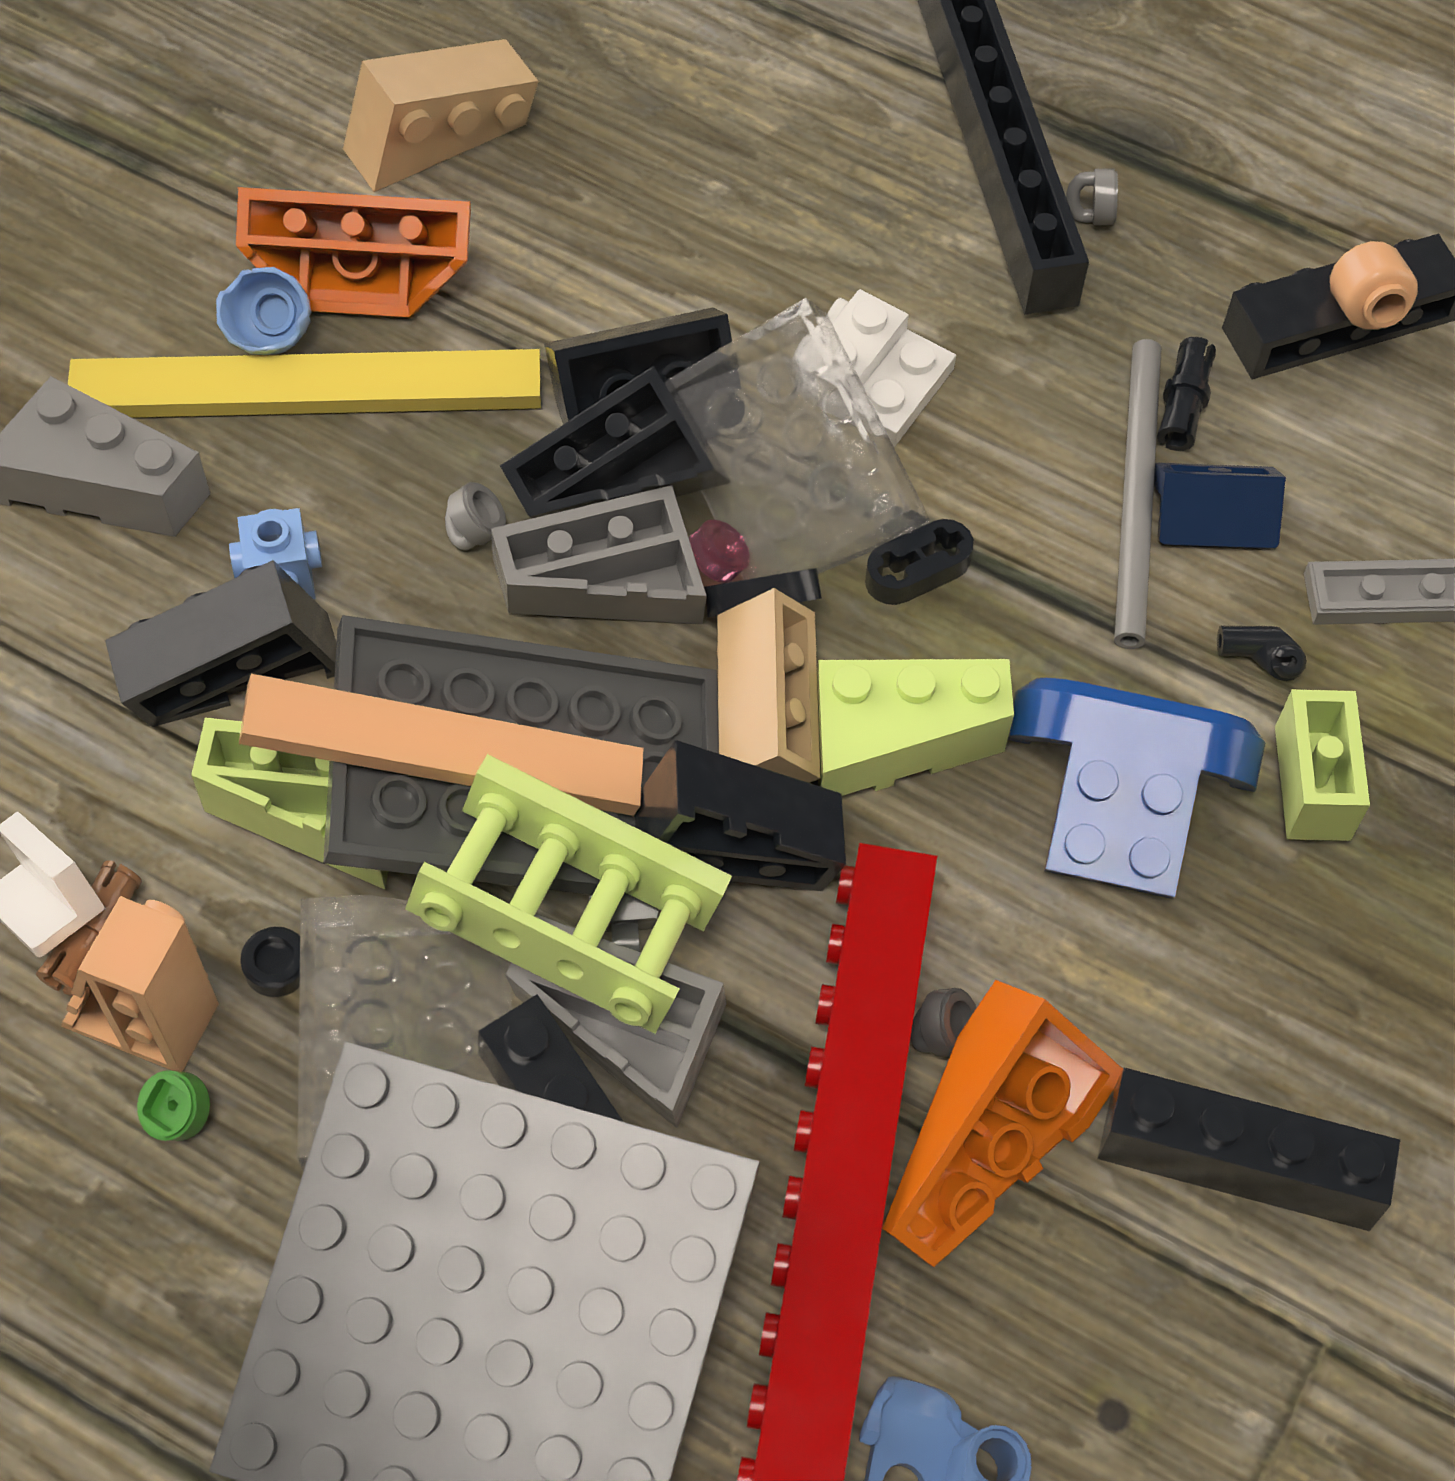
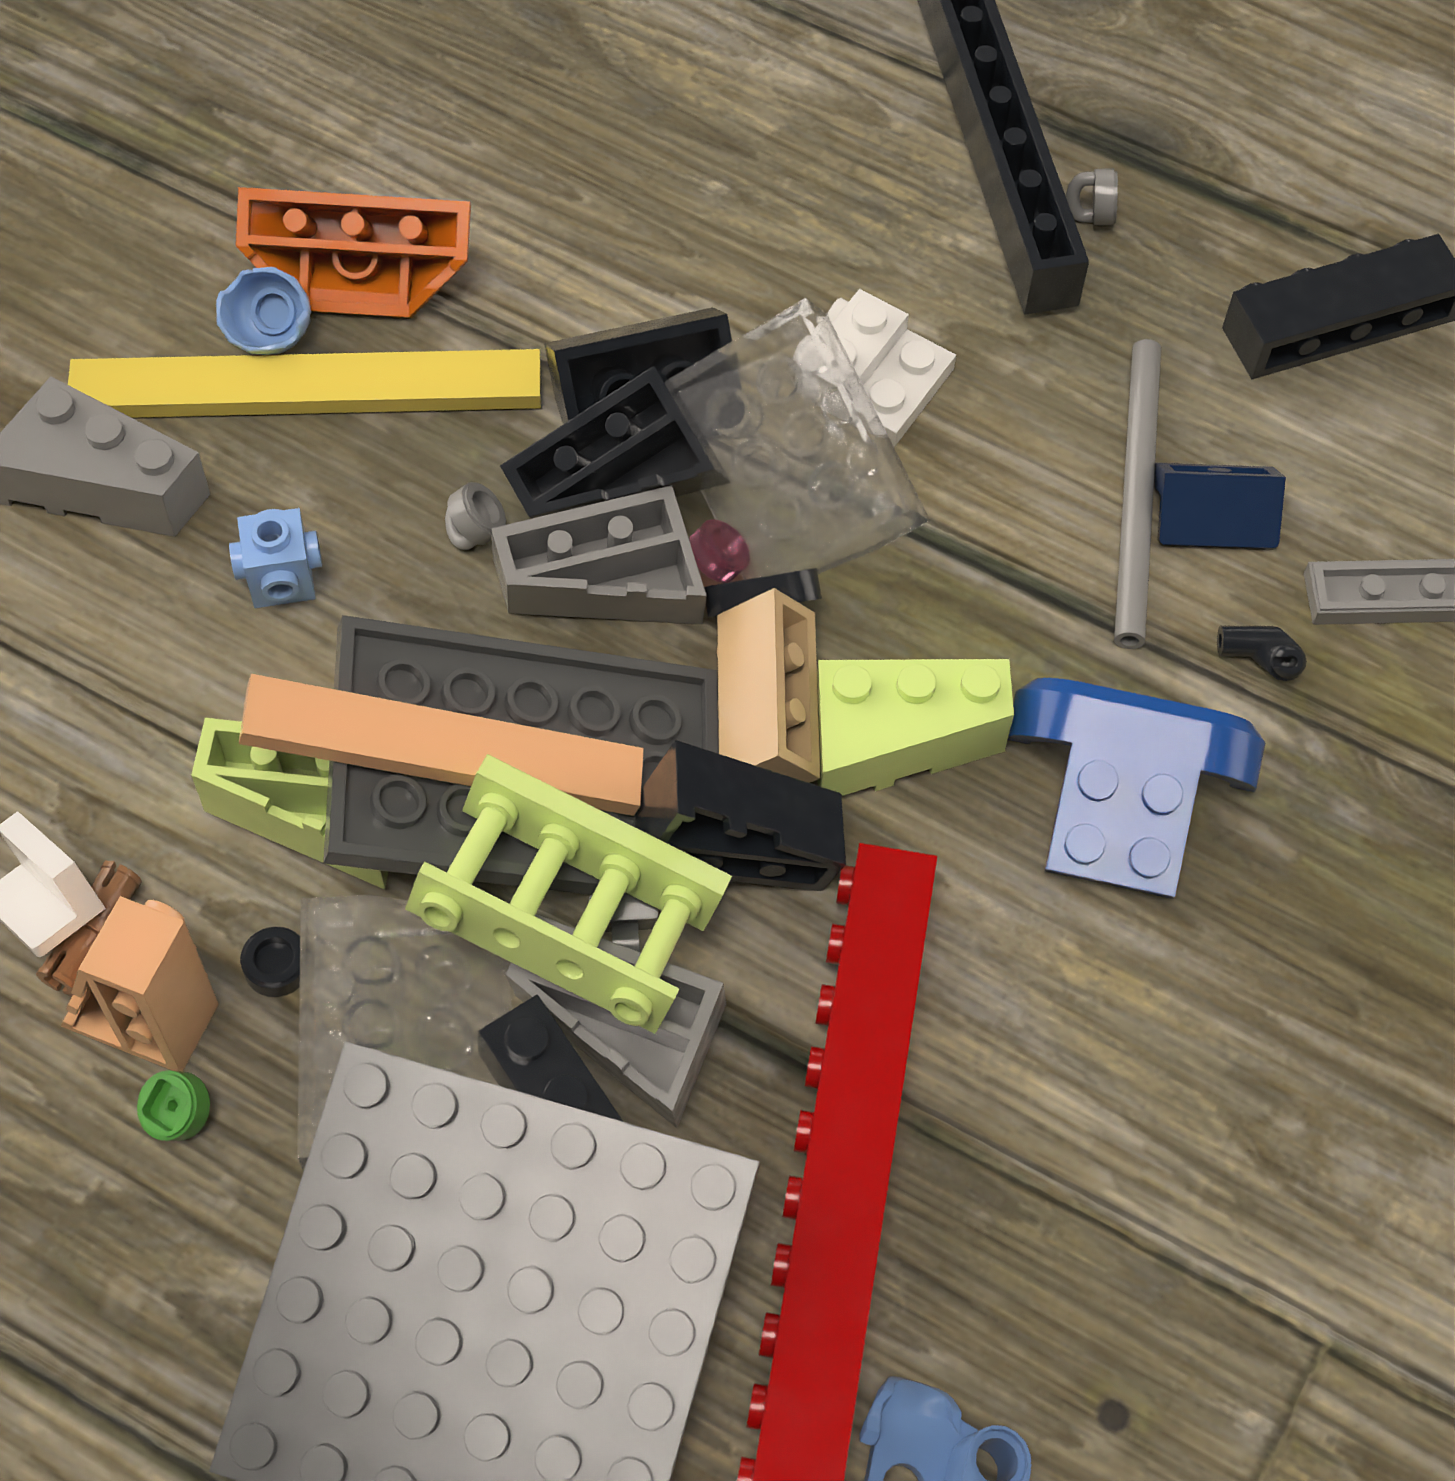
wedge [105,560,337,727] -> none
tan wedge [343,39,538,192] -> none
black beam [865,519,974,605] -> none
orange wedge [882,980,1123,1267] -> none
dark grey tile [910,988,977,1057] -> none
black brick [1097,1067,1401,1231] -> none
black pin [1157,337,1216,451] -> none
yellowish green brick [1275,689,1370,841] -> none
light nougat head [1330,241,1418,330] -> none

